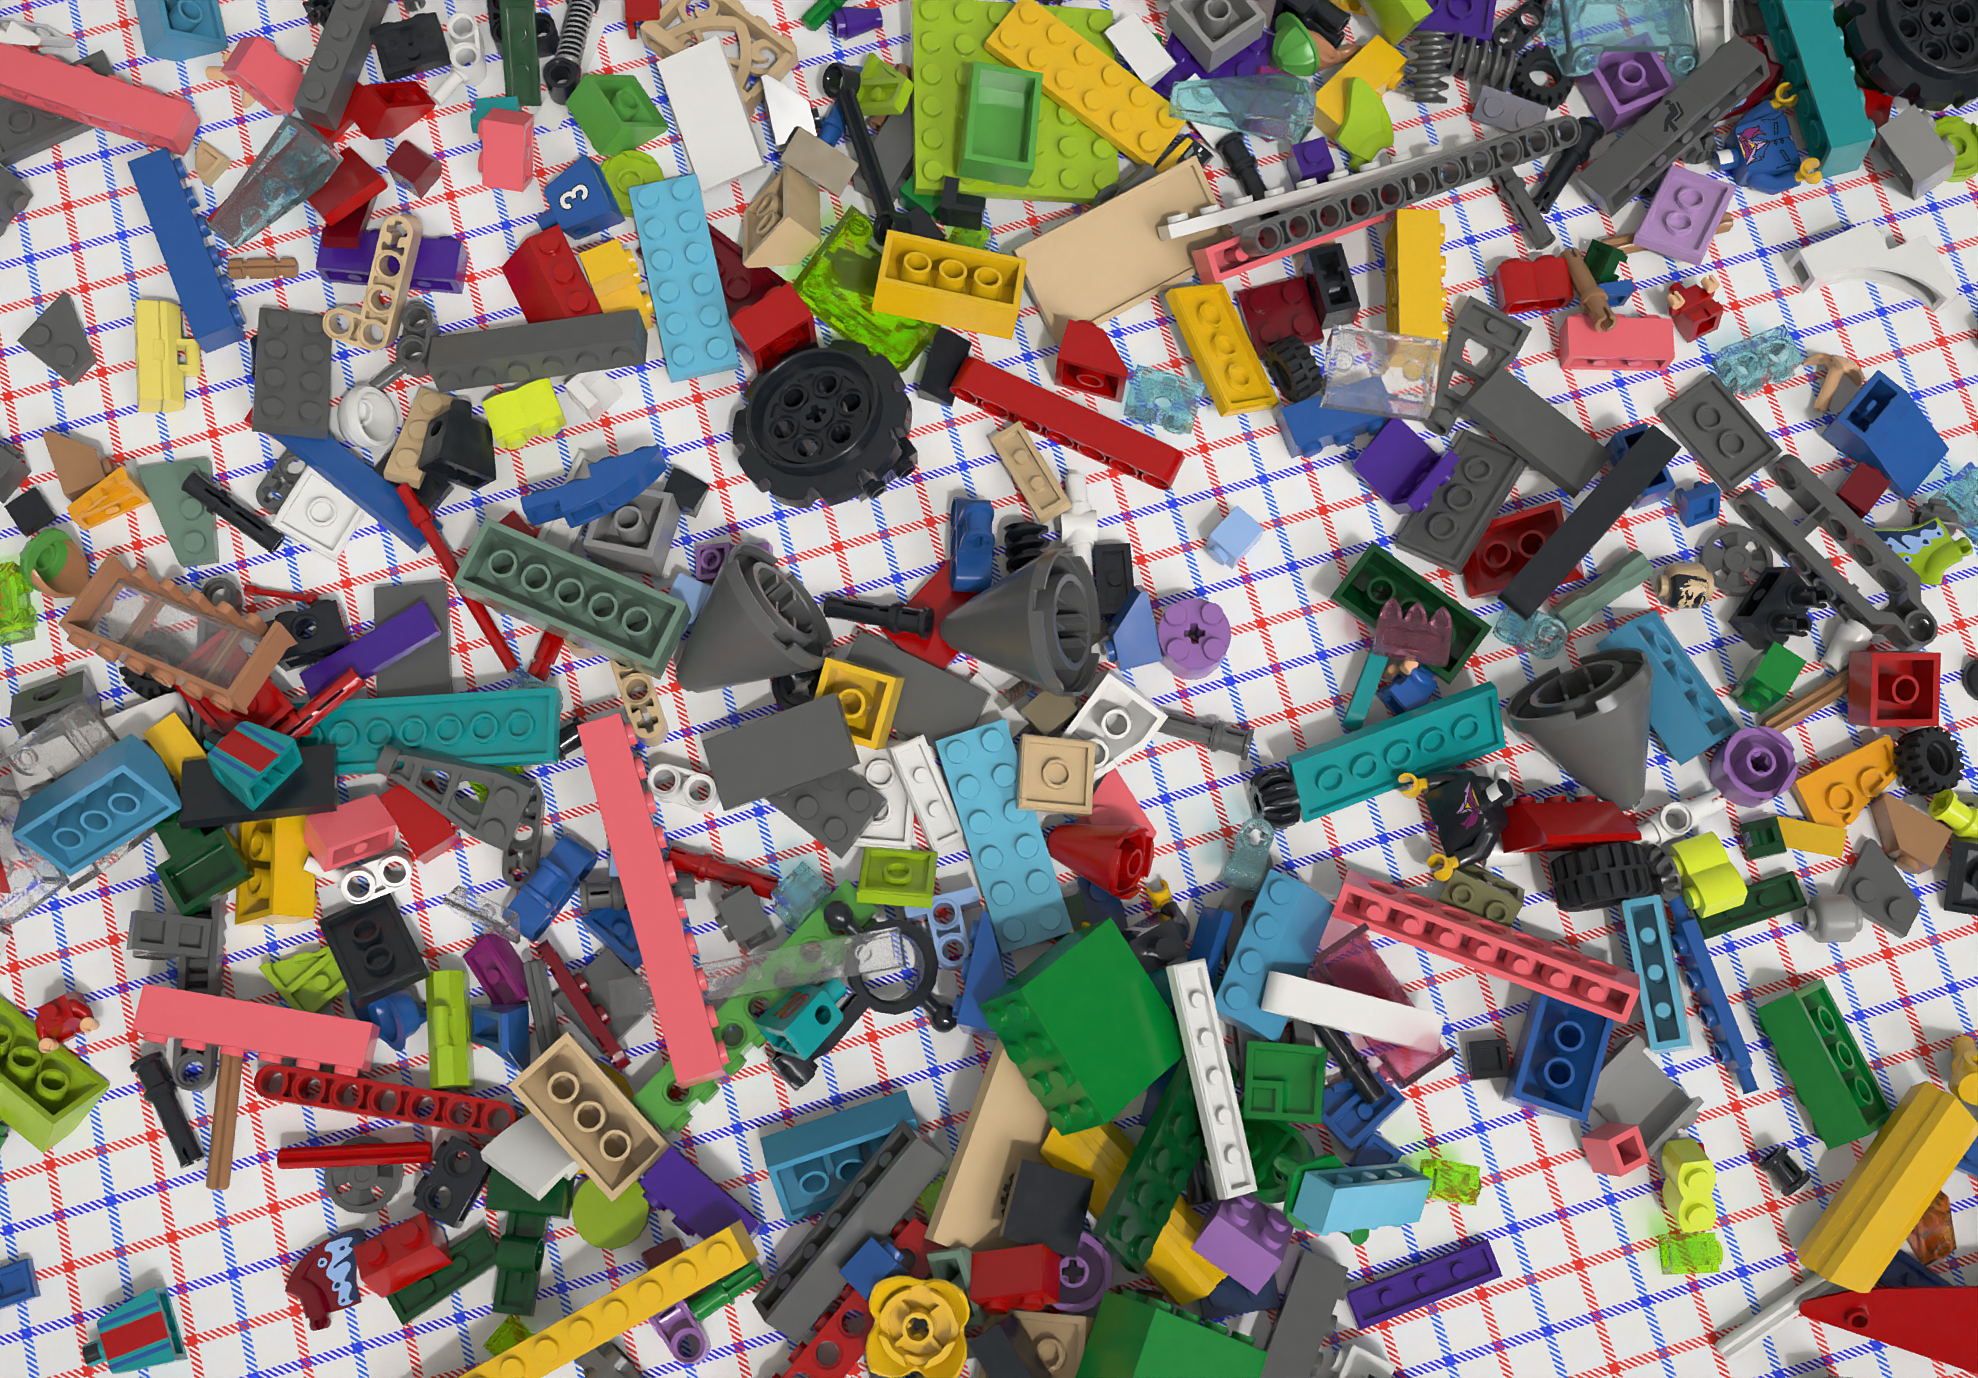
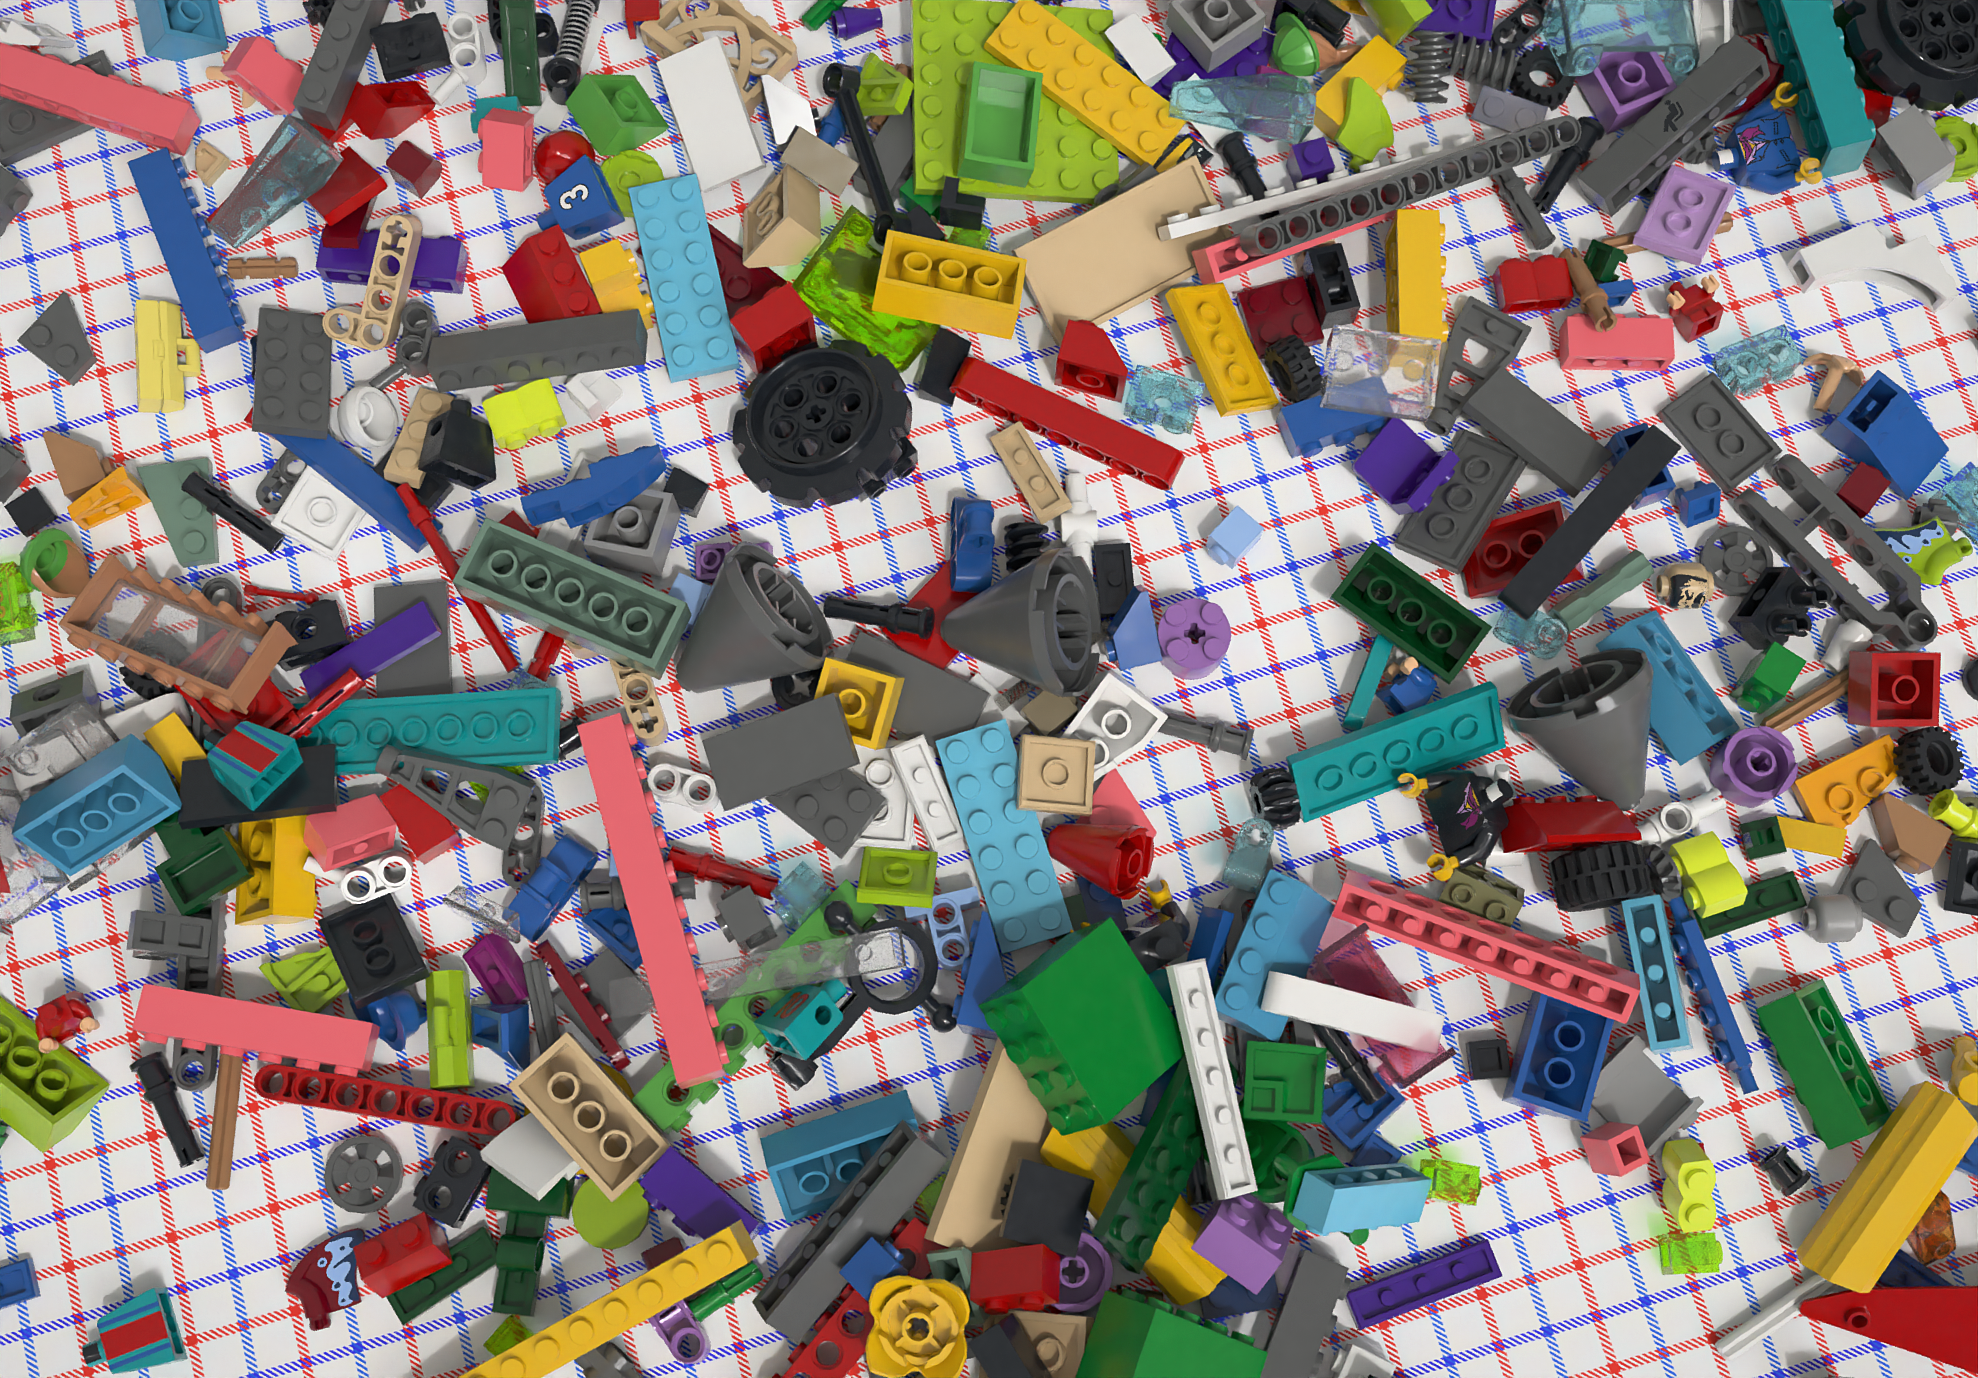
red axle [277,1141,433,1169] -> none
clear pink plate [1372,598,1453,667] -> none
none -> red hat [534,130,596,185]

